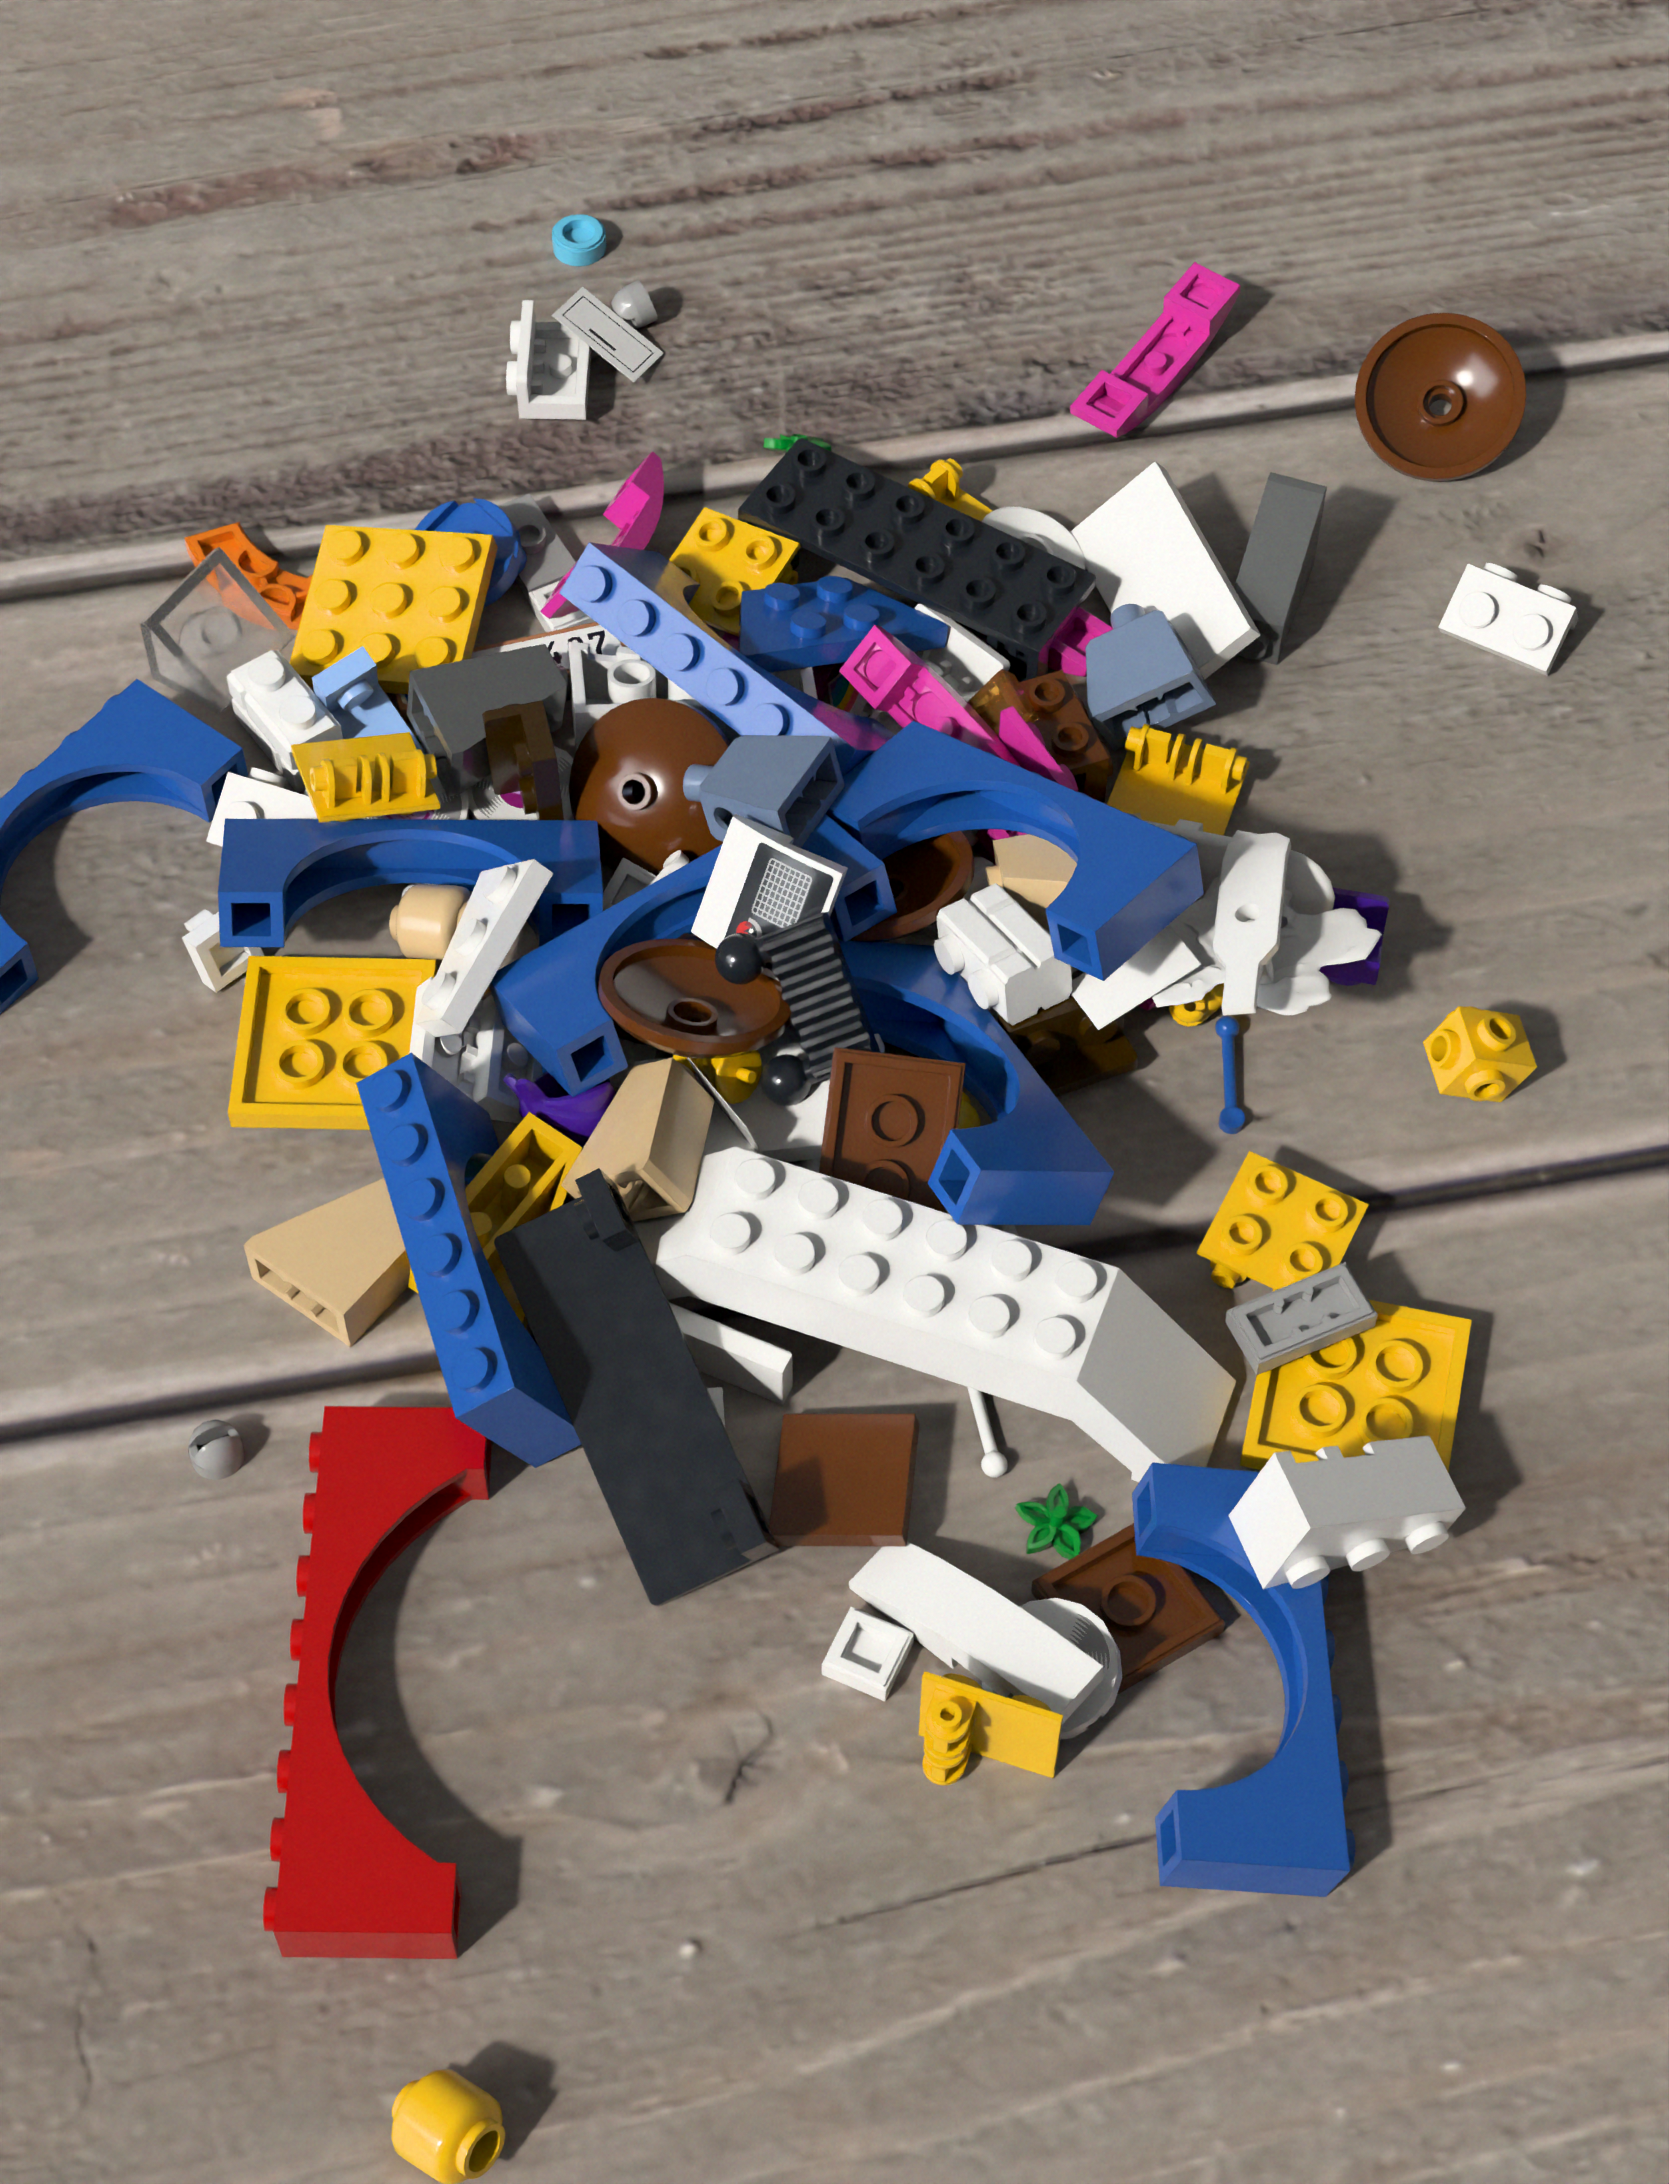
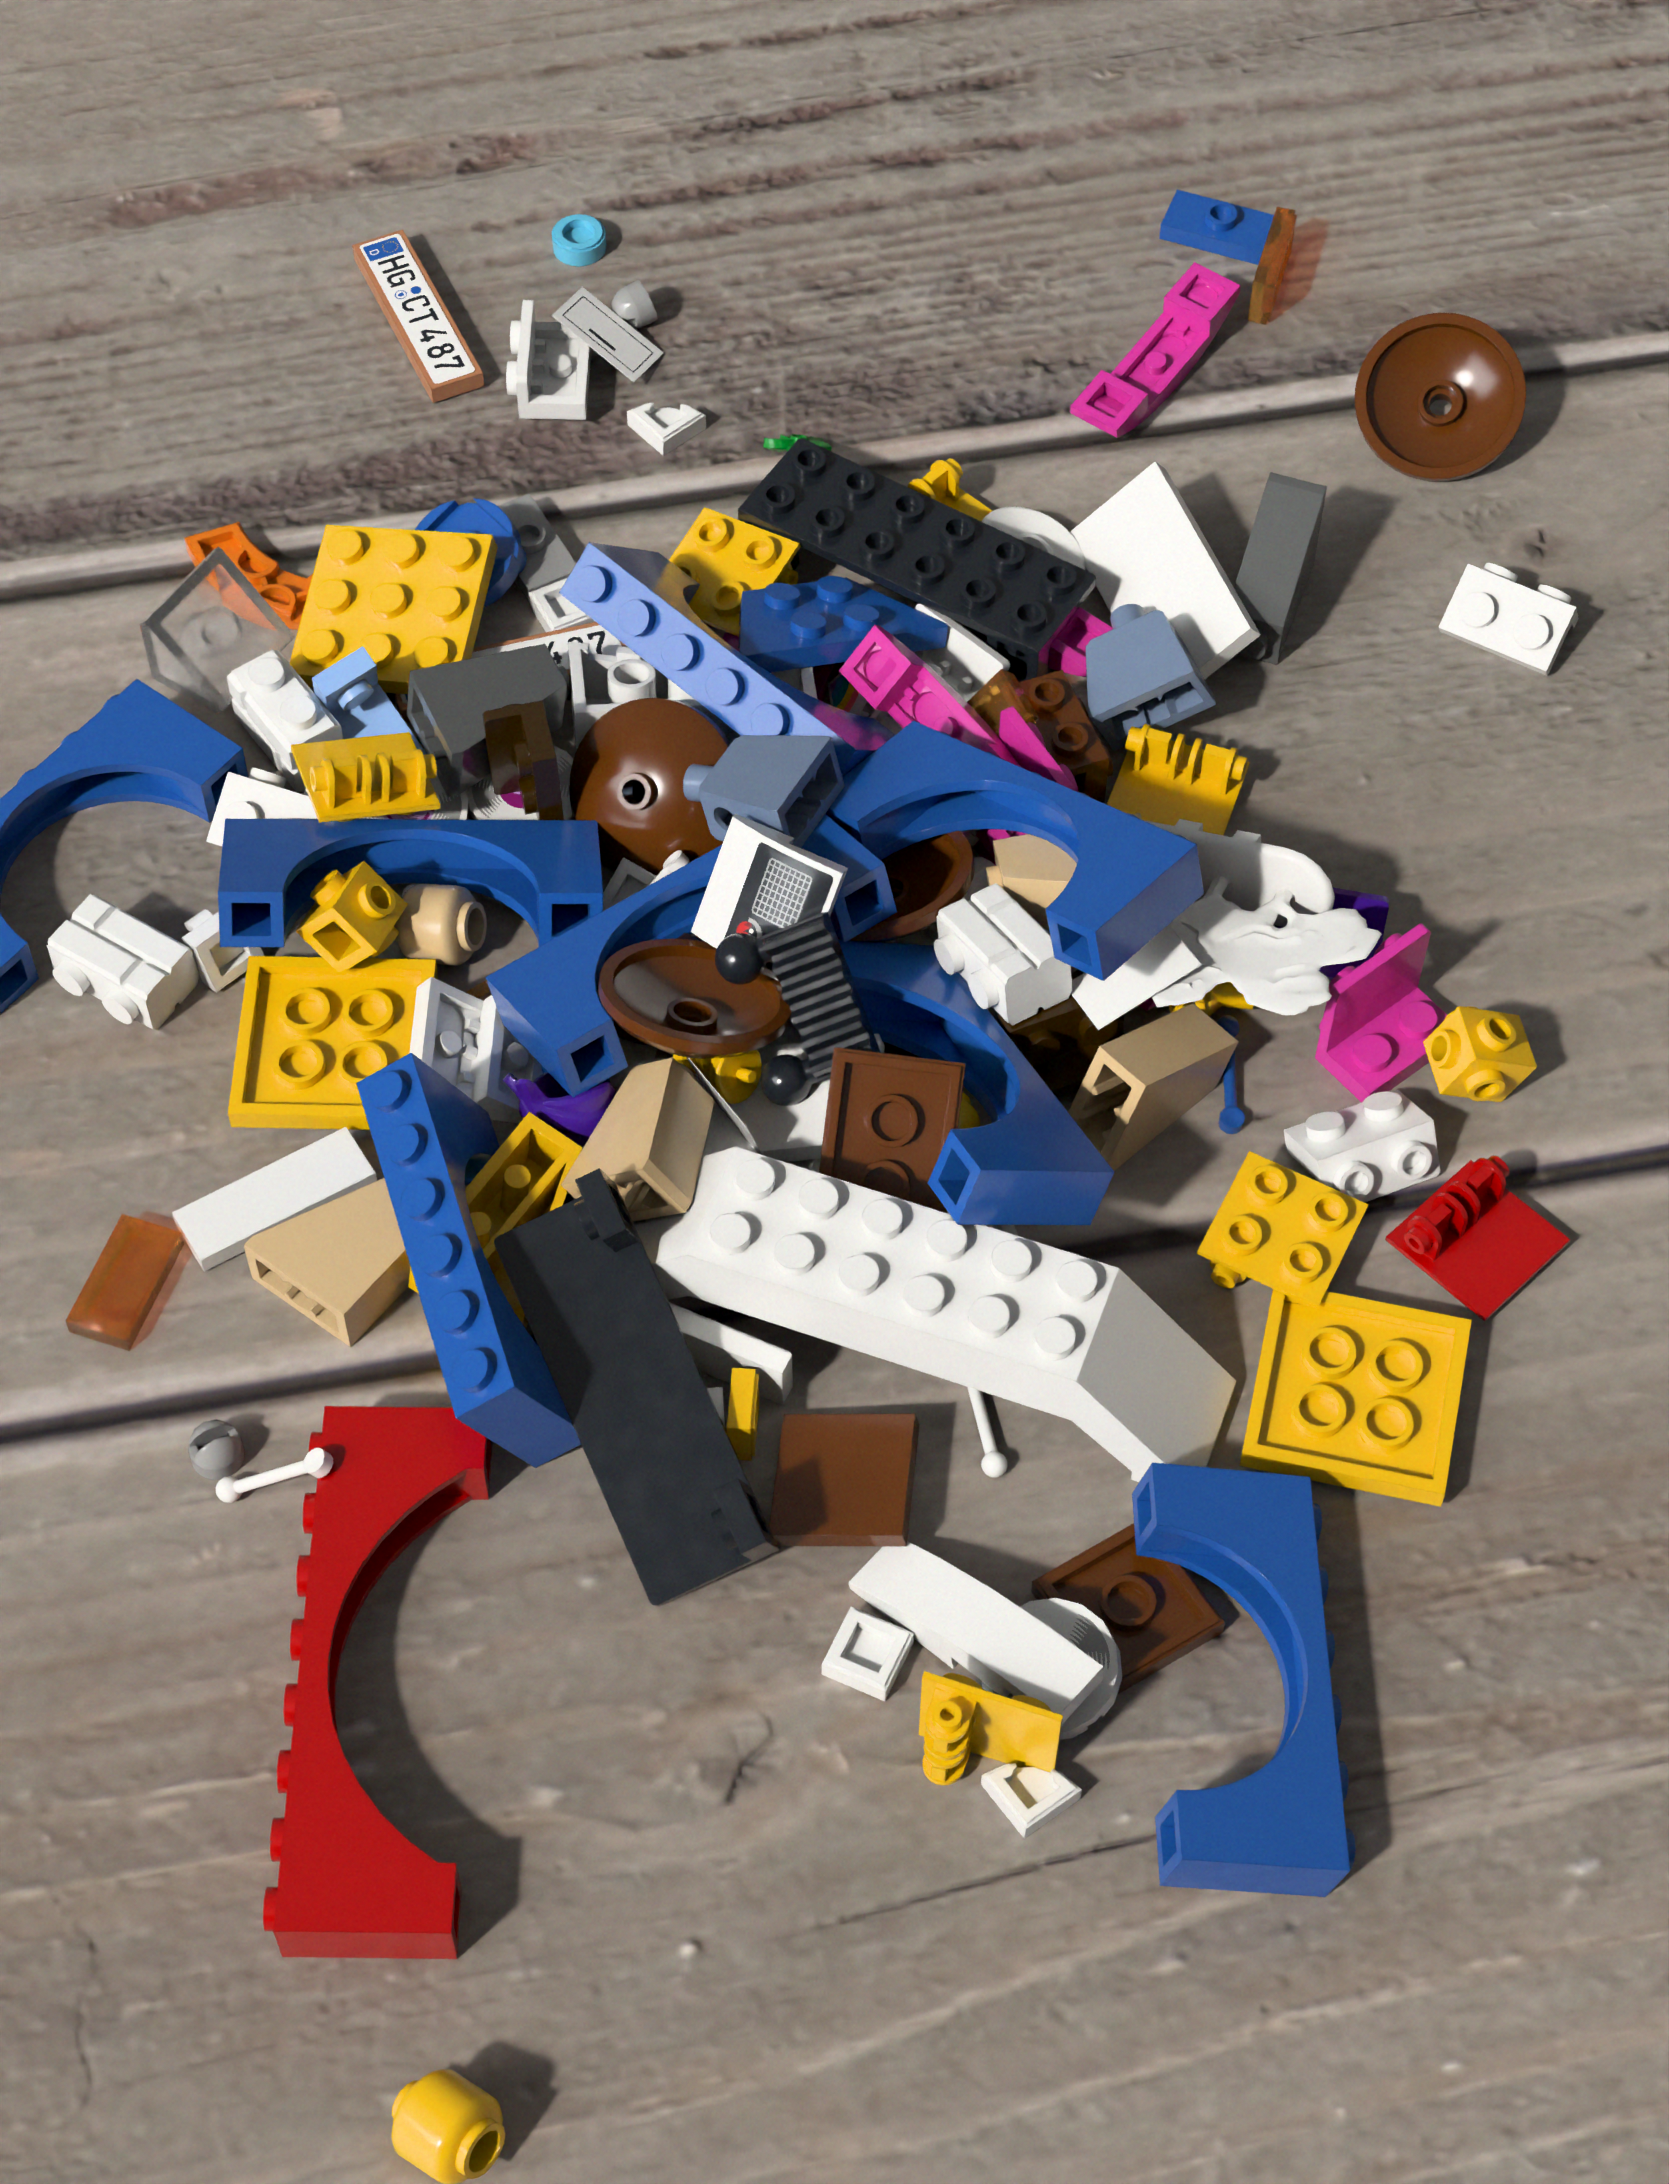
white wing [415,859,553,1037] -> none
dark pink slope [540,451,664,619] -> none
green plant [1015,1483,1098,1560] -> none
white piece [1212,833,1291,1016] -> none
light grey plate [1225,1262,1378,1375] -> none
white wedge [1229,1436,1466,1590] -> none
none -> white brick [47,894,200,1030]
none -> clear orange tile [66,1214,185,1351]
none -> white tile [172,1127,377,1272]
none -> white hinge [216,1448,333,1503]
none -> yellow brick [296,861,408,974]
none -> tile [352,229,484,403]
none -> white tile [627,403,706,456]
none -> yellow tile [727,1368,760,1461]
none -> white tile [981,1763,1082,1839]
none -> tan slope [1068,1003,1239,1171]
none -> blue plate [1159,189,1280,266]
none -> clear orange tile [1248,207,1297,325]
none -> white bracket [1284,1090,1440,1202]
none -> dark pink bracket [1315,923,1447,1102]
none -> red hinge [1385,1155,1570,1321]

